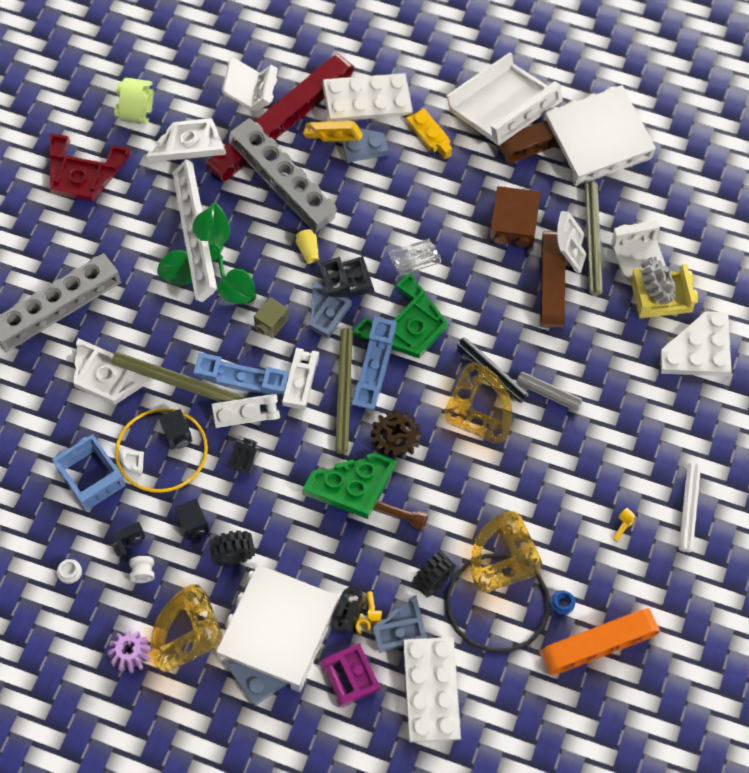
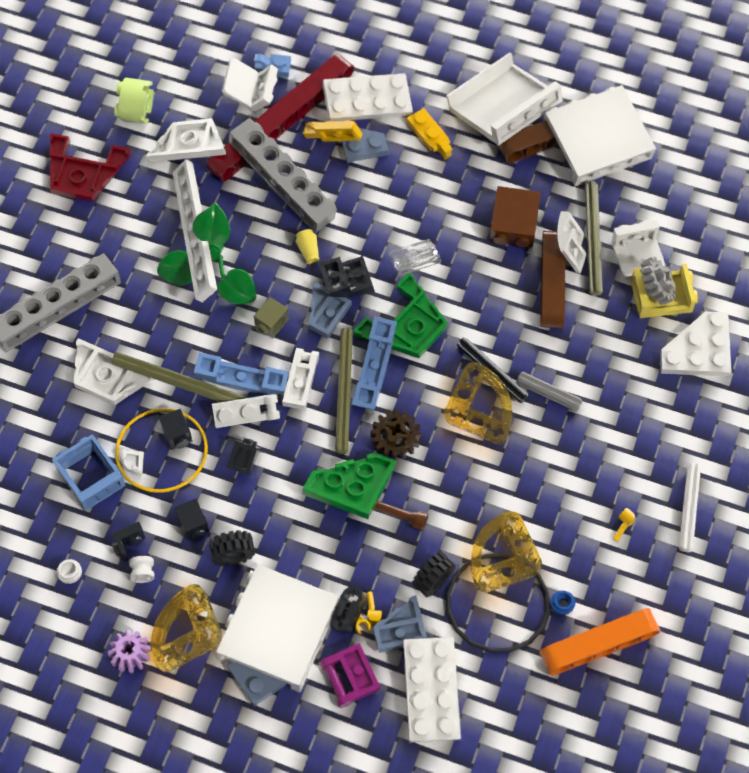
none -> medium blue plate [254,54,291,78]

